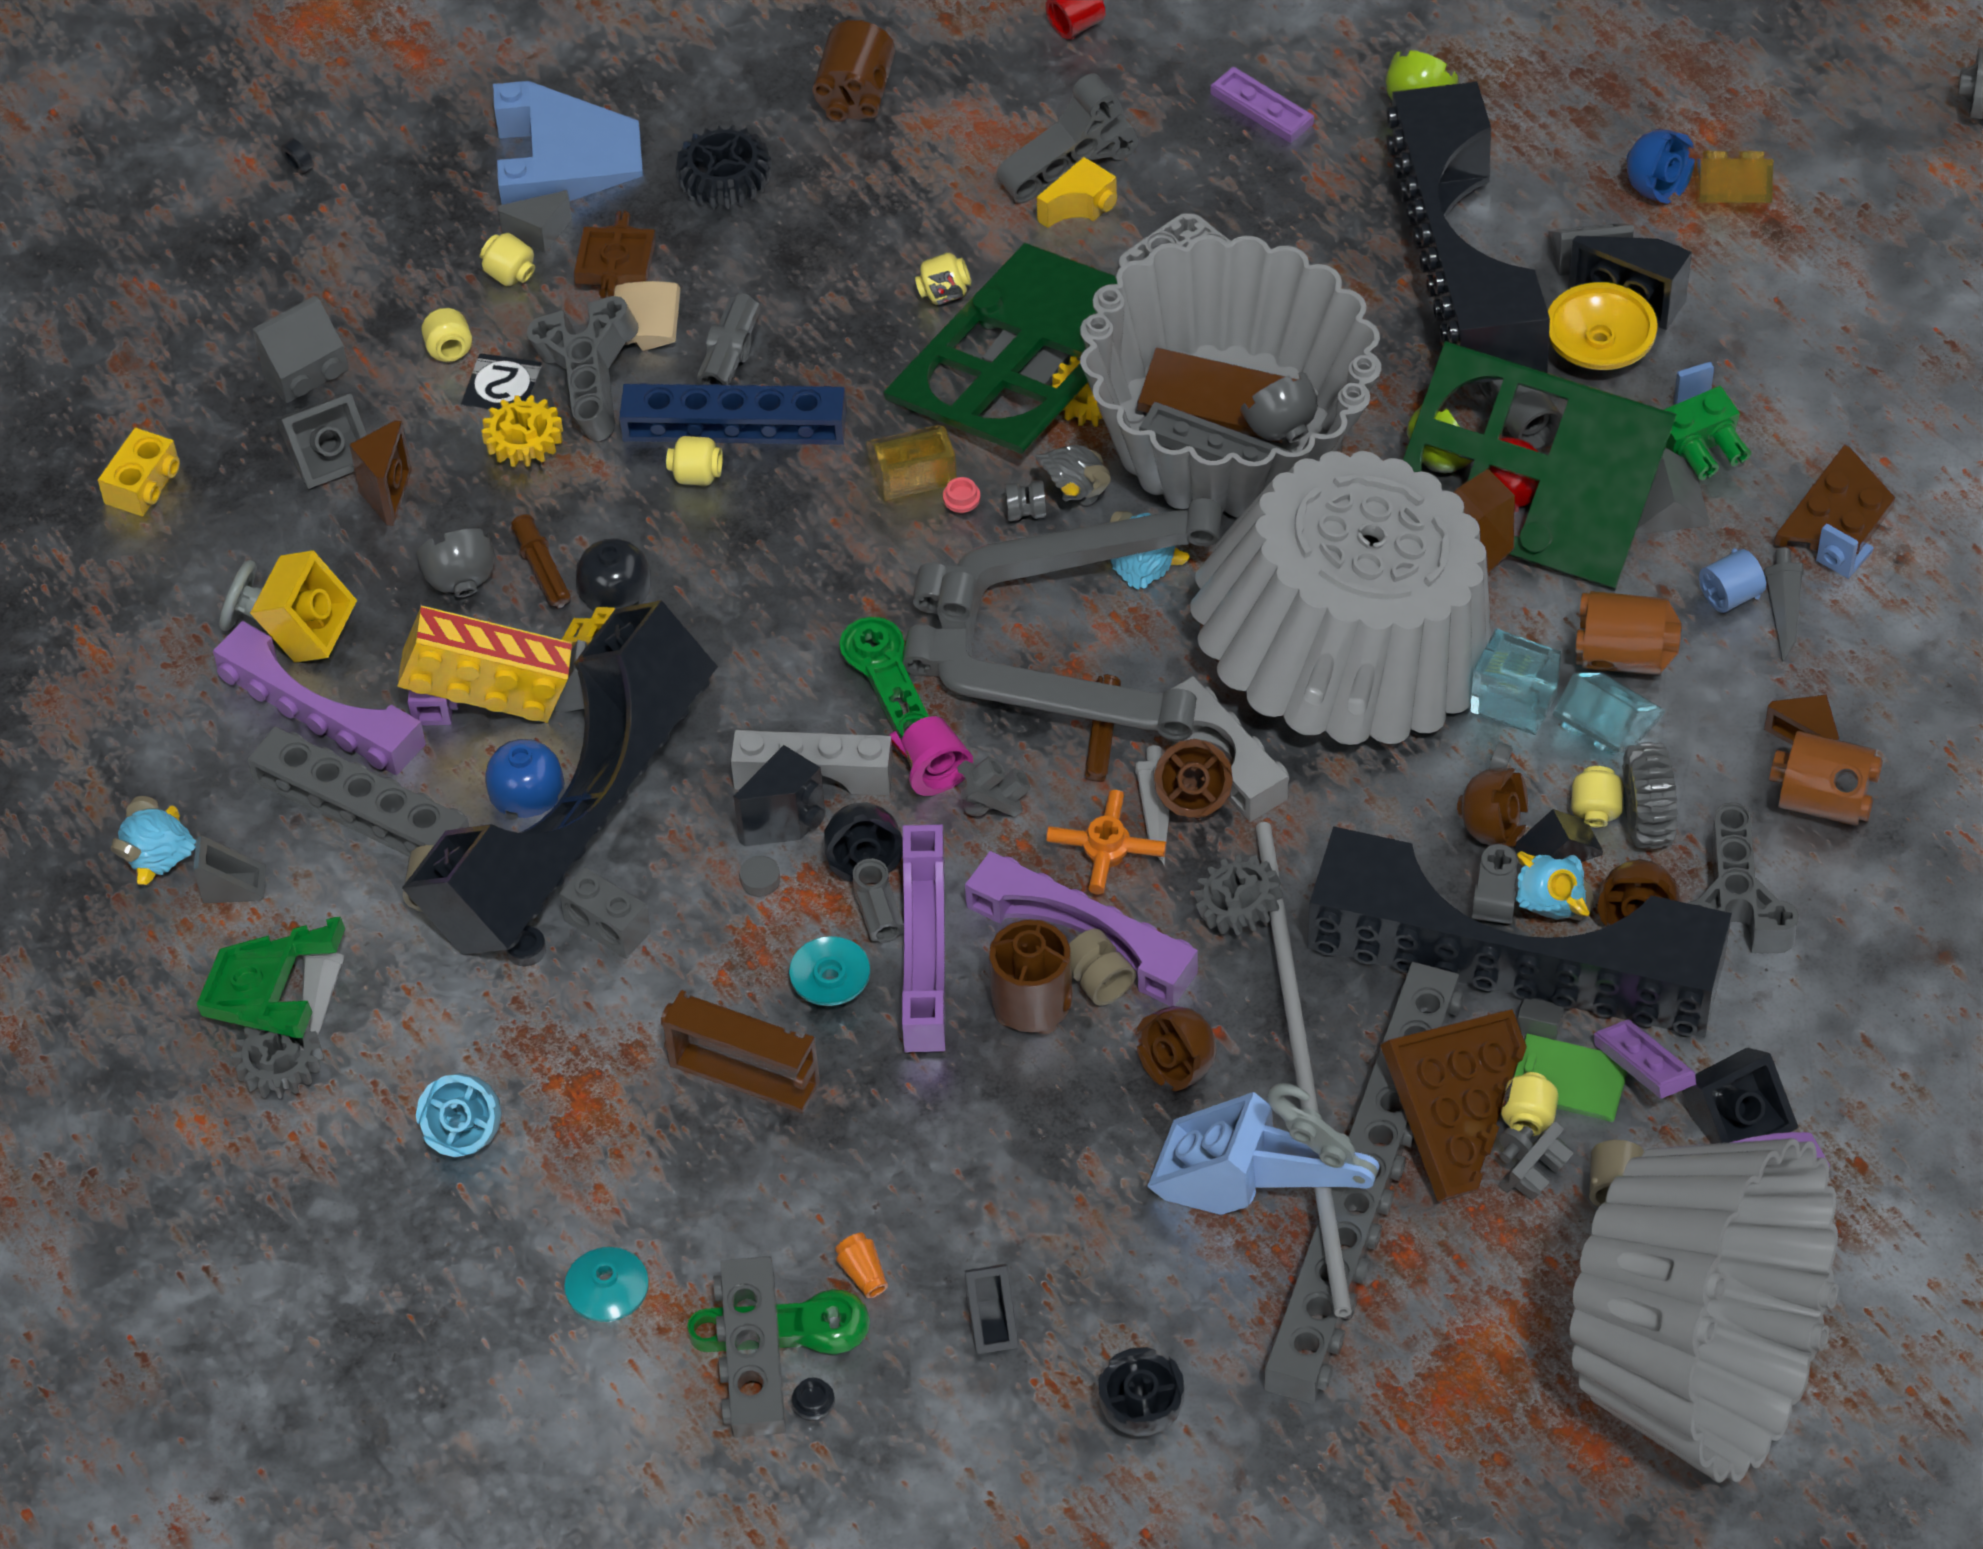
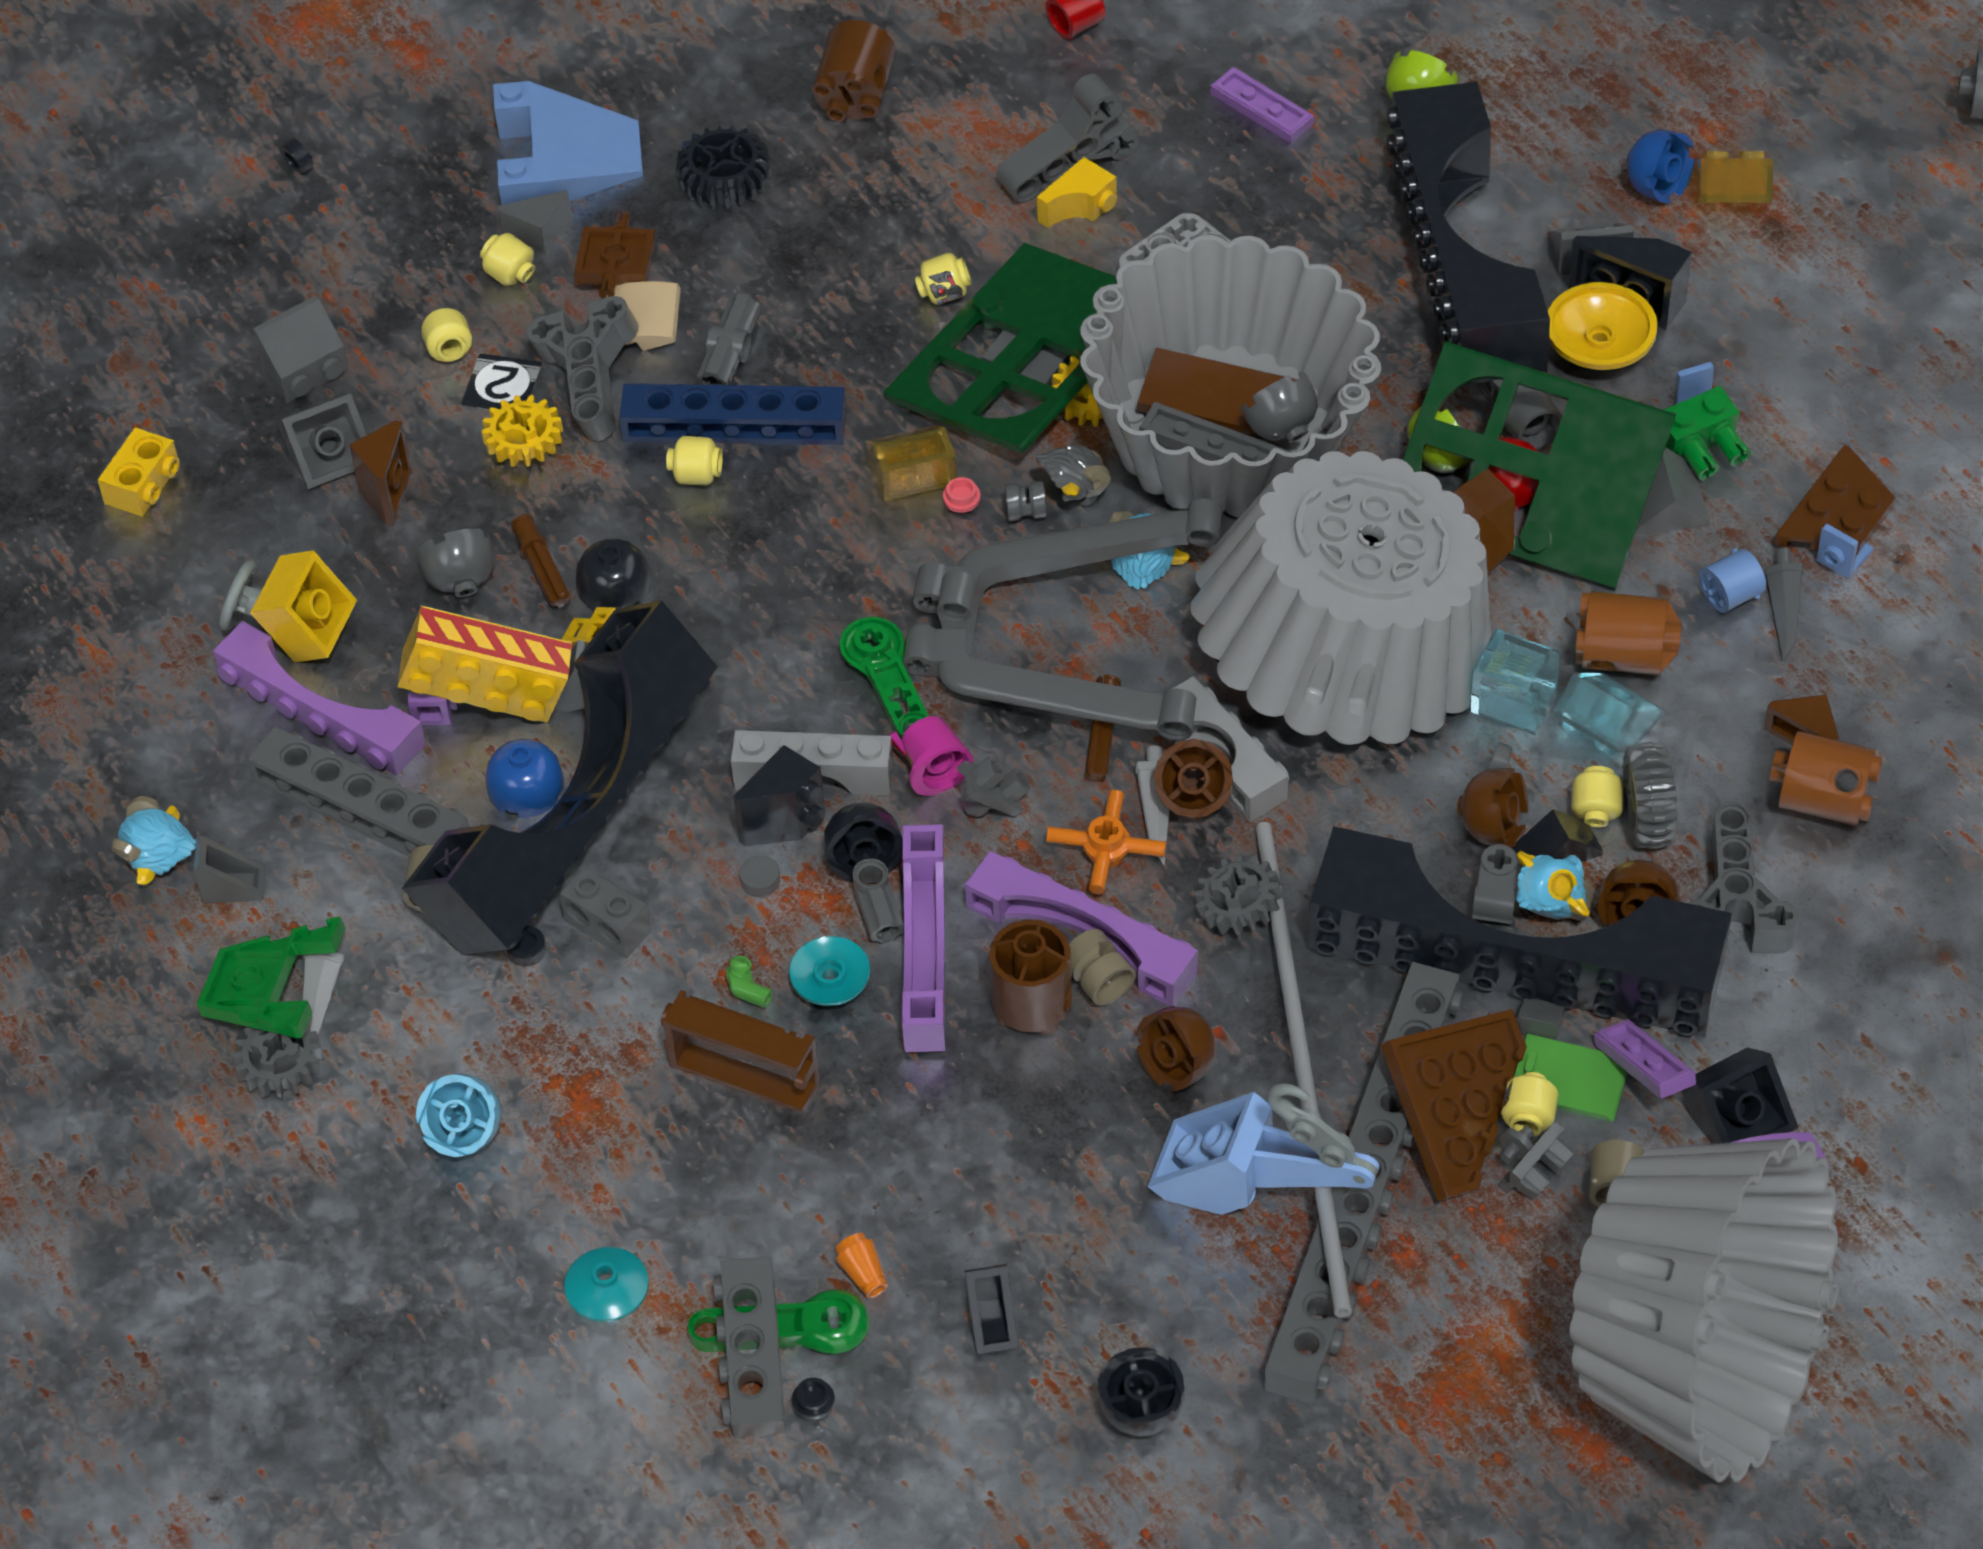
none -> bright green arm [726,956,773,1009]

